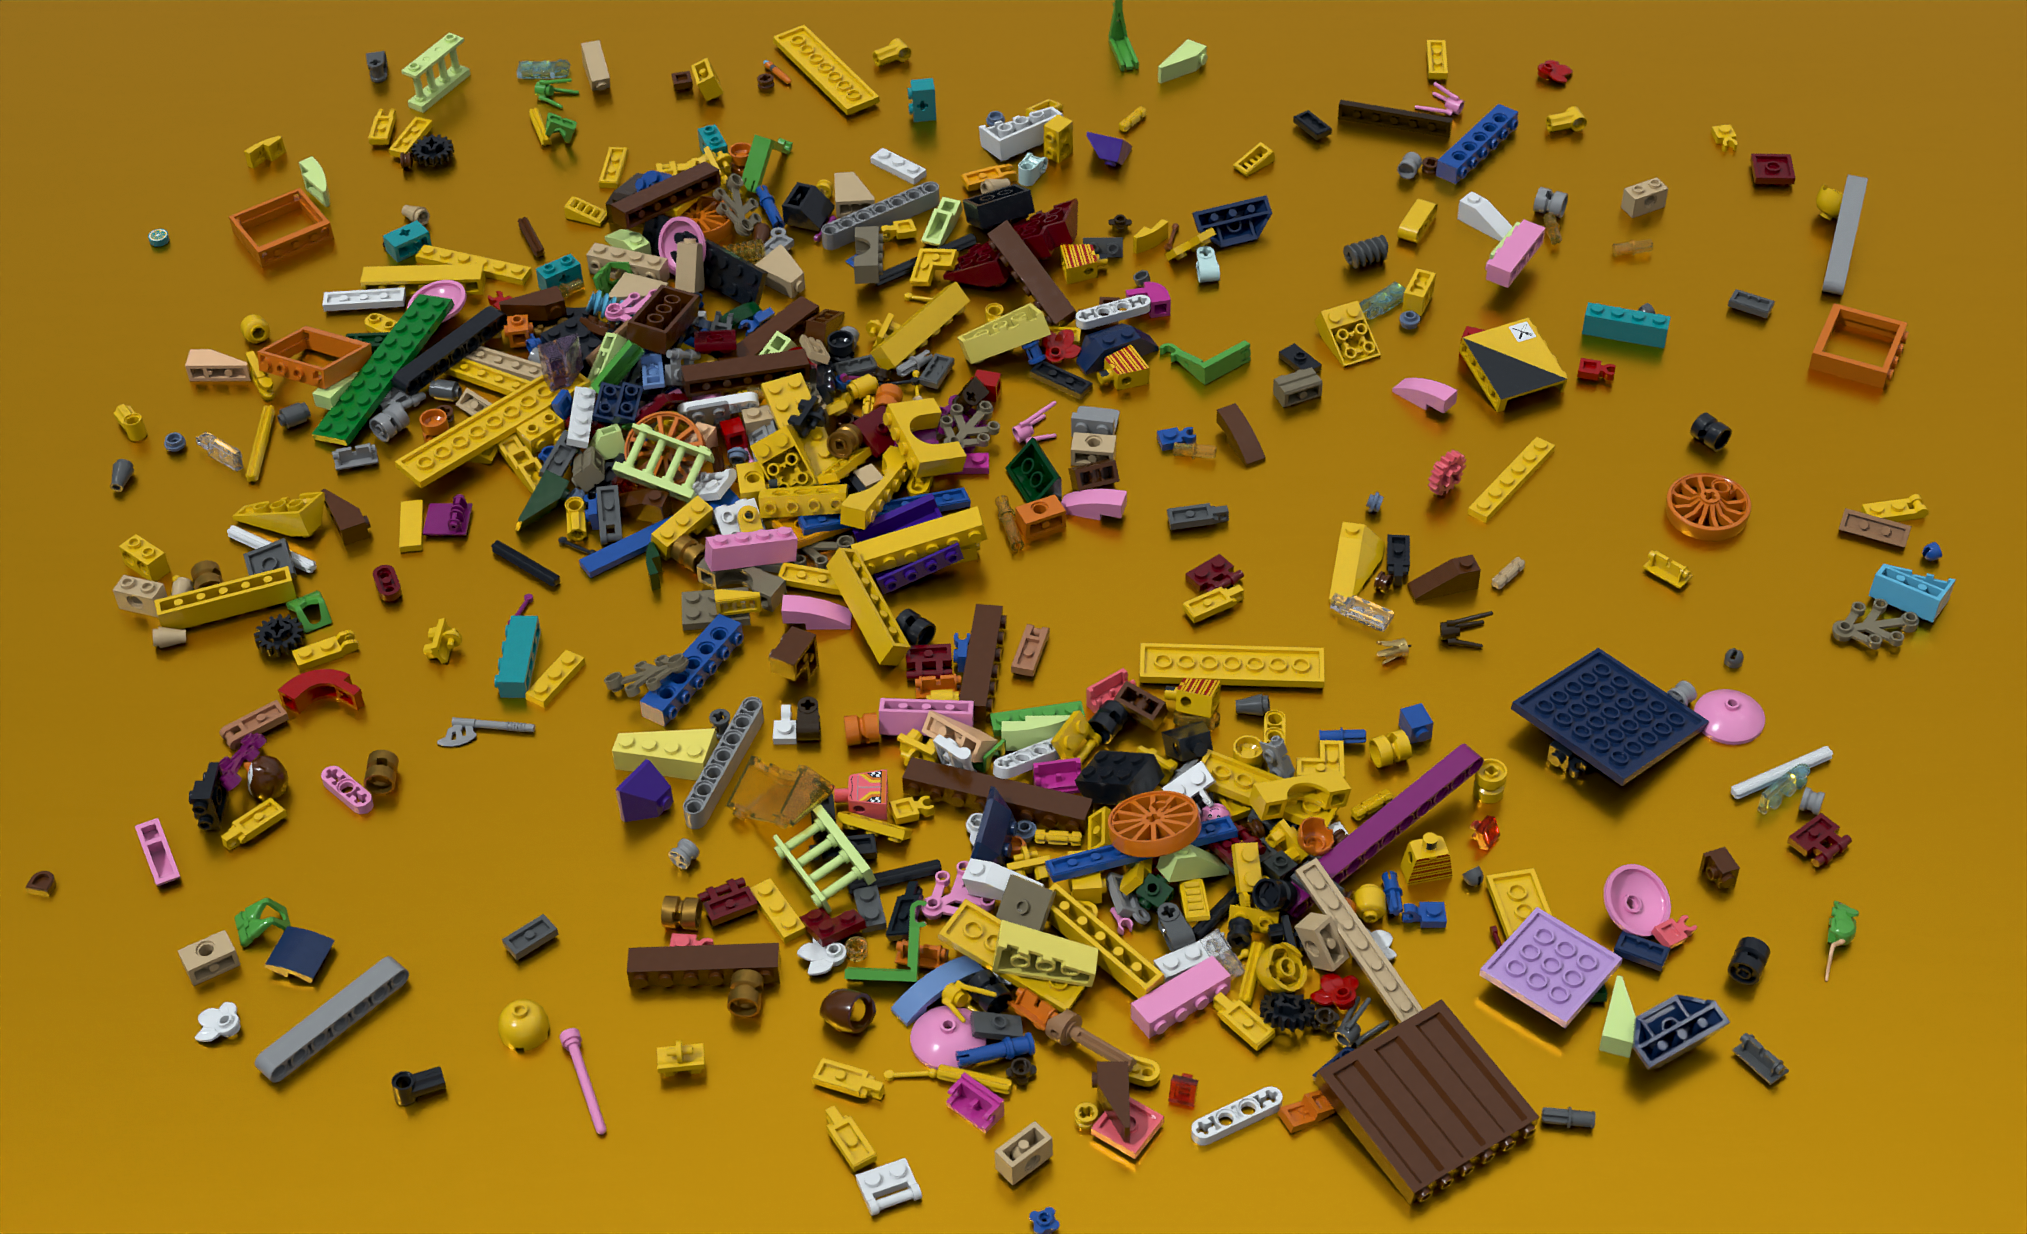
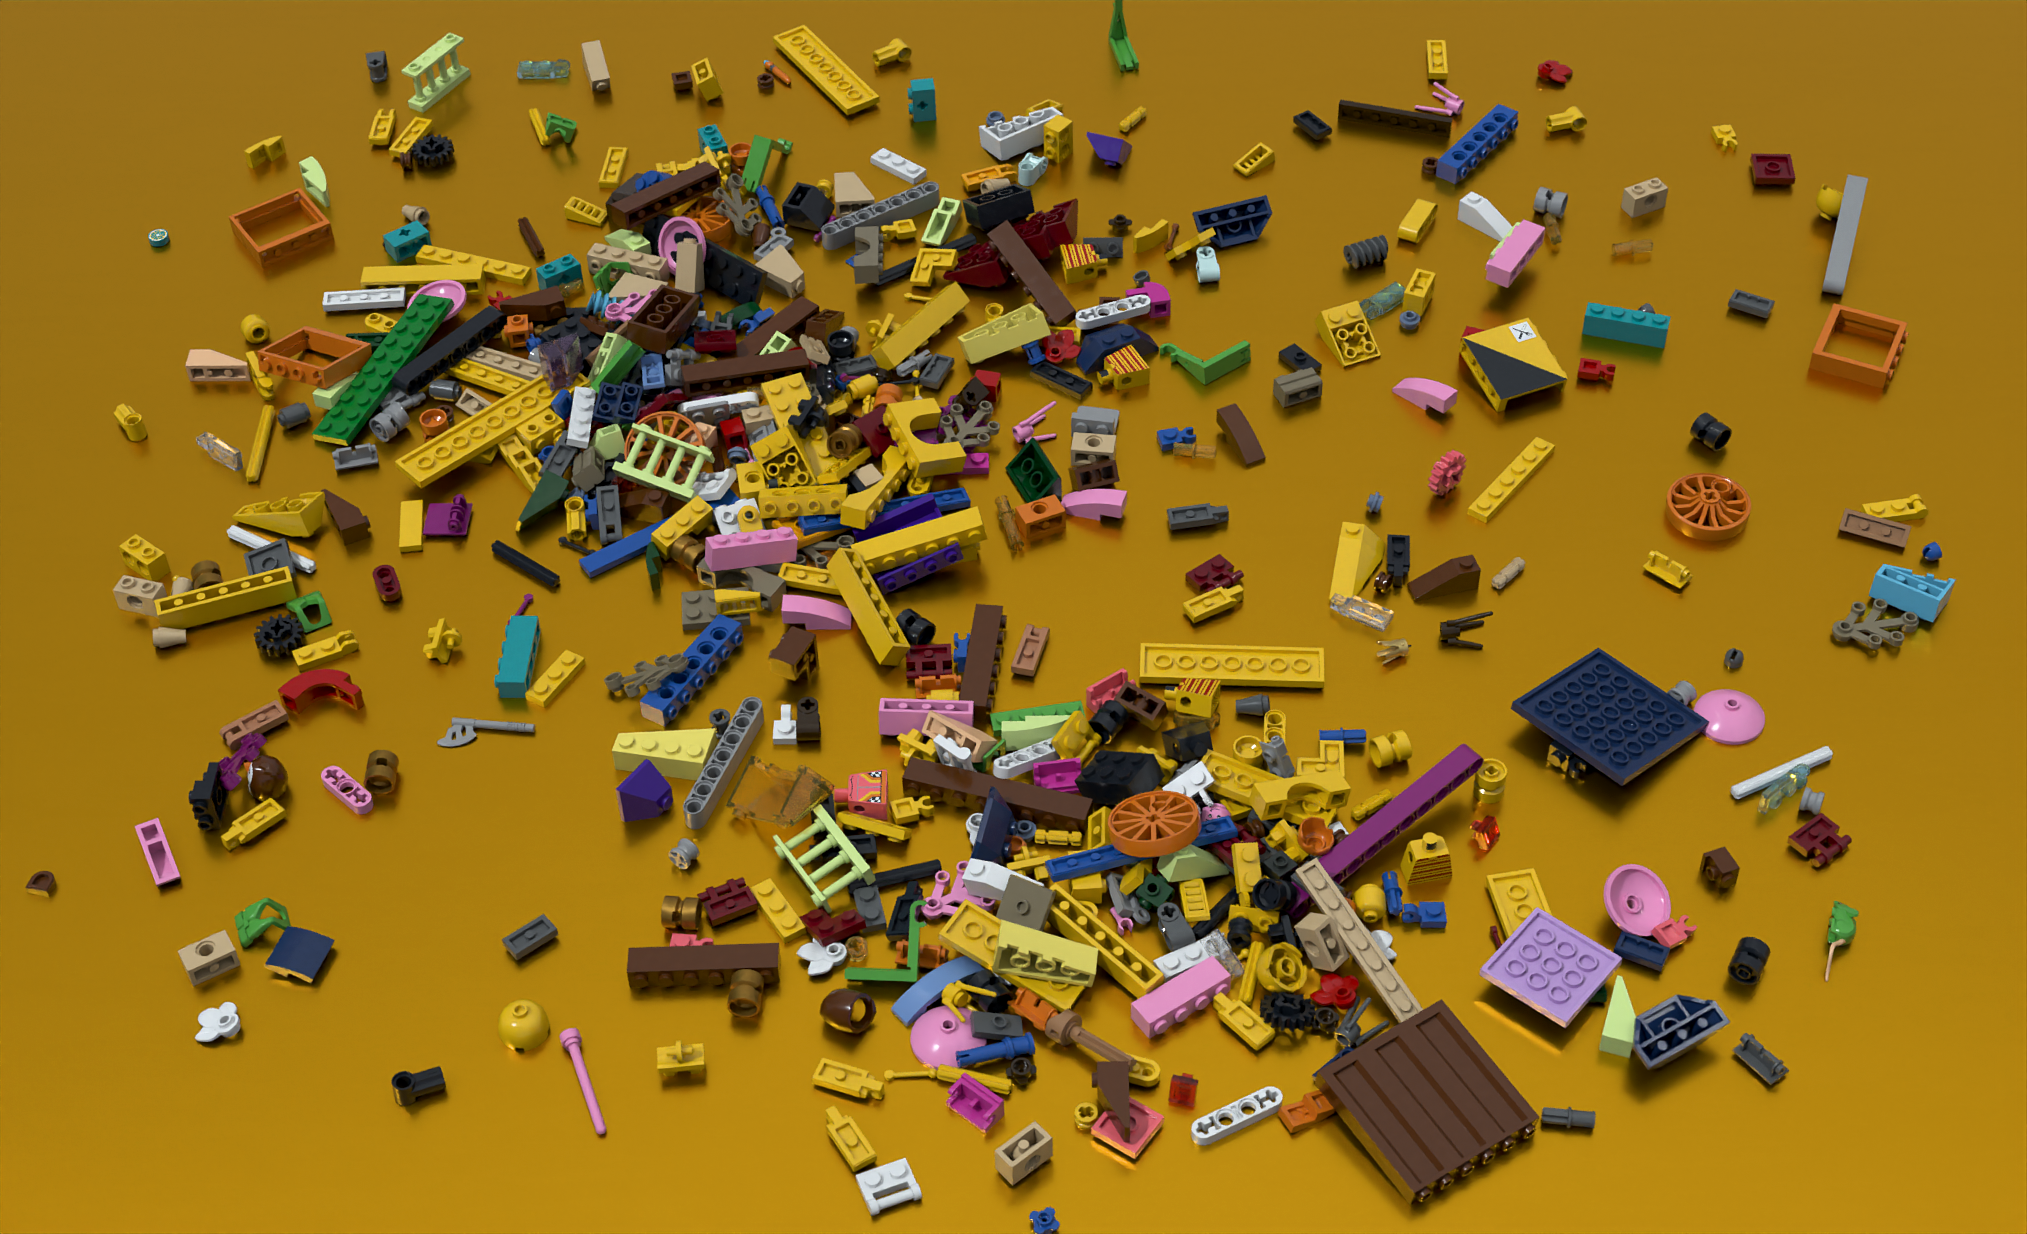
dark grey cone [110,459,134,492] -> none
sand blue plate [164,432,186,452] -> none
light grey beam [255,956,409,1082] -> none
bright green plant [534,78,579,109] -> none
clear yellow piece [722,239,766,265] -> none
orange wheel [844,712,880,746] -> none
yellowish green slope [1158,39,1208,83] -> none
light grey wheel [1397,152,1422,179] -> none
blue brick [1399,703,1433,744] -> none
dark grey hinge [1462,866,1484,886] -> none

